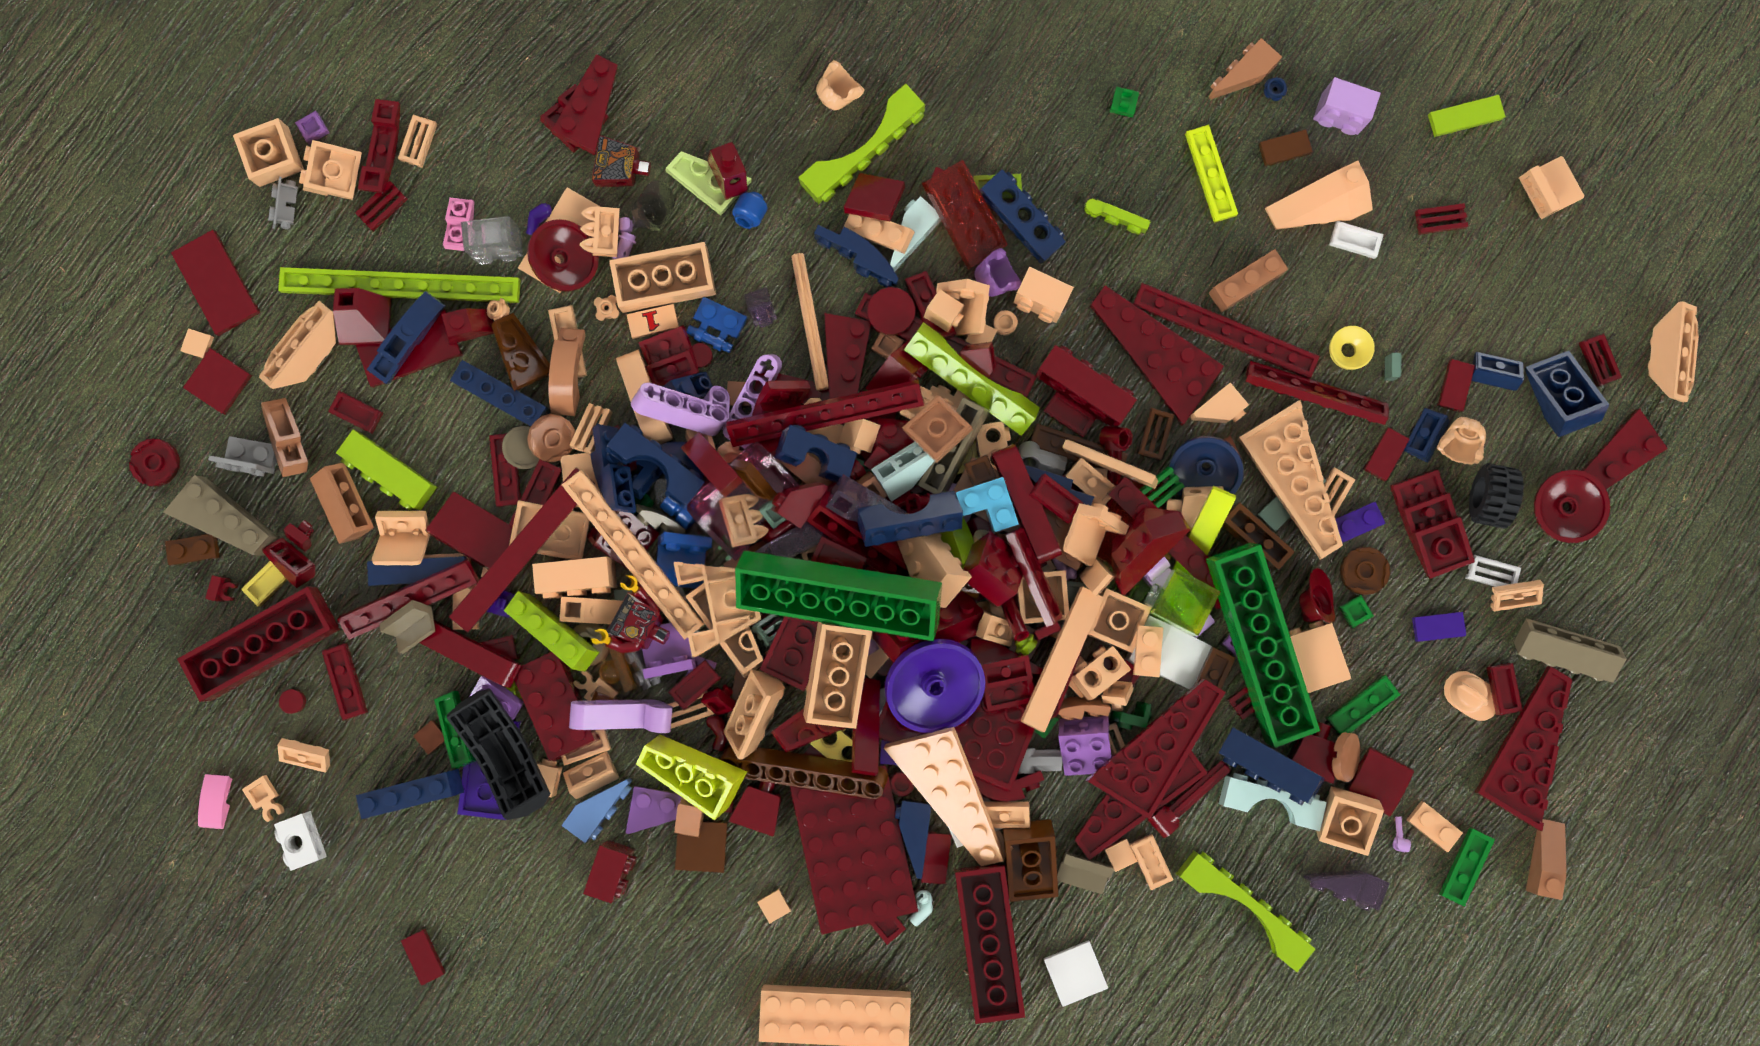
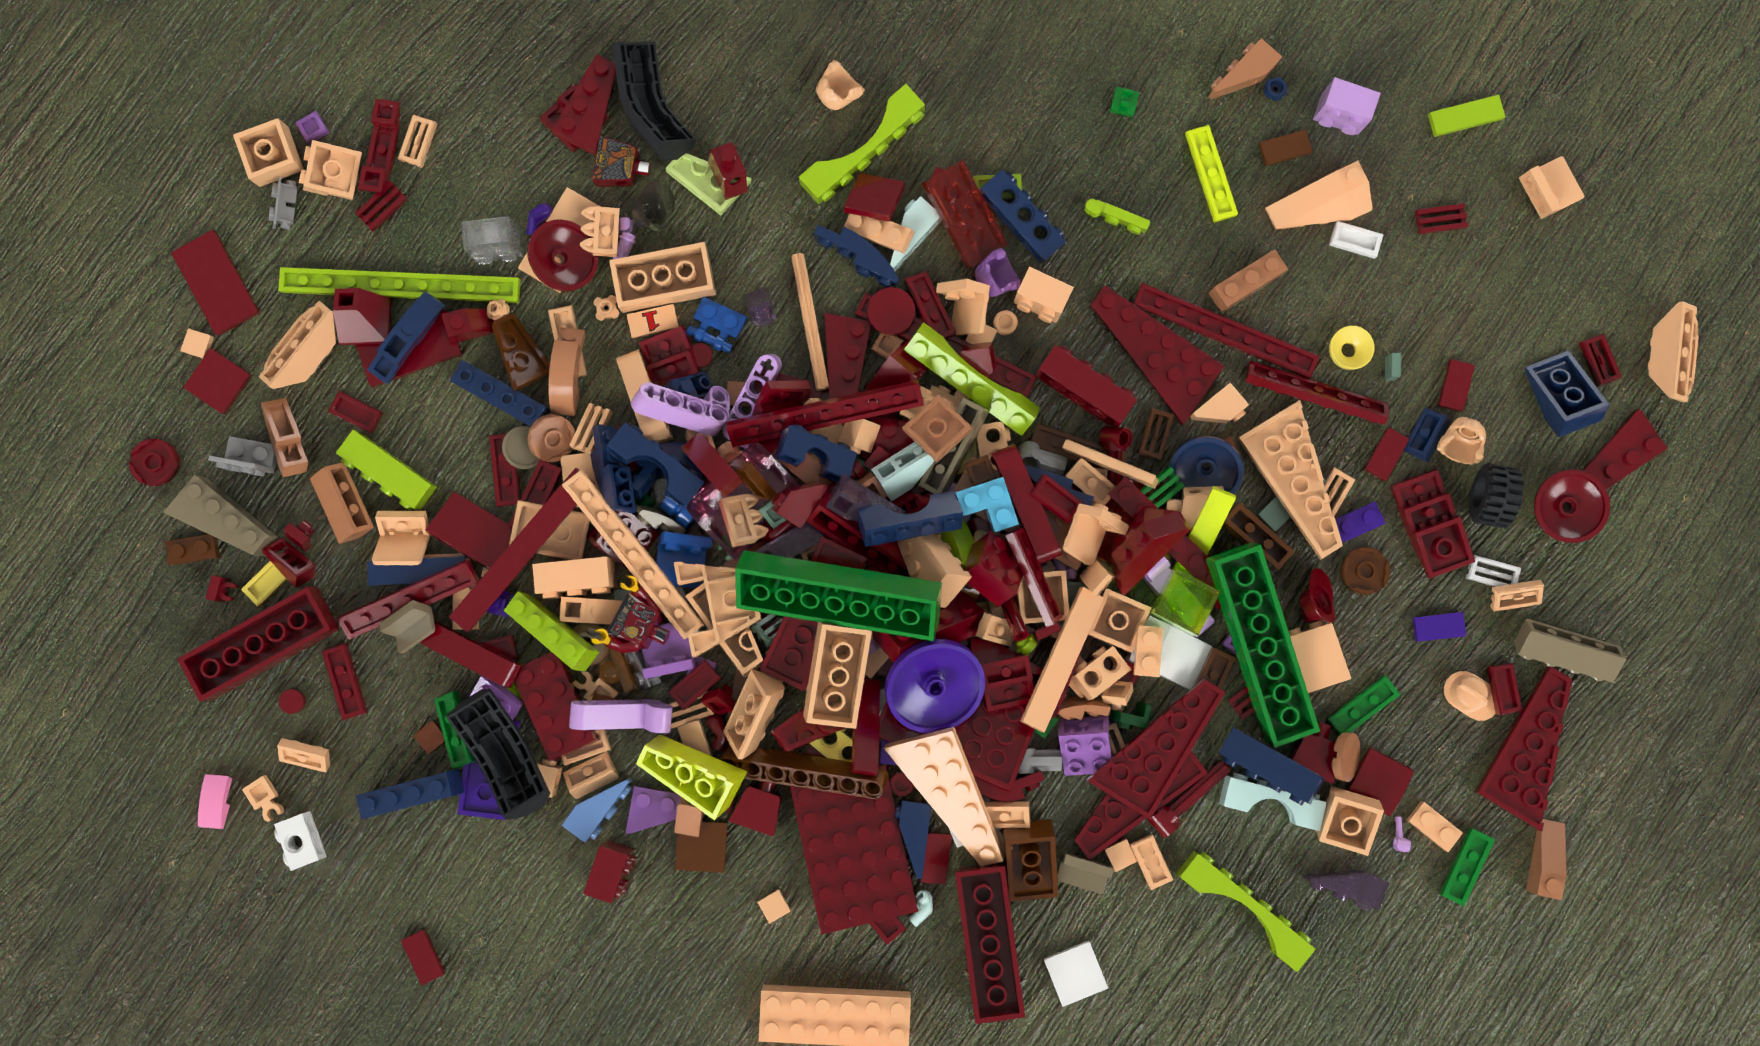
bright pink slope [443,198,474,251] -> none
blue head [732,192,768,229] -> none
light nougat brick [924,289,964,332] -> none
dark red tile [1043,391,1097,438] -> none
clear tile [1144,583,1163,609] -> none
green tile [1338,595,1374,628] -> none
dark blue slope [1471,352,1524,391] -> none
none -> black piece [612,42,696,161]
none -> light nougat slope [677,719,713,757]

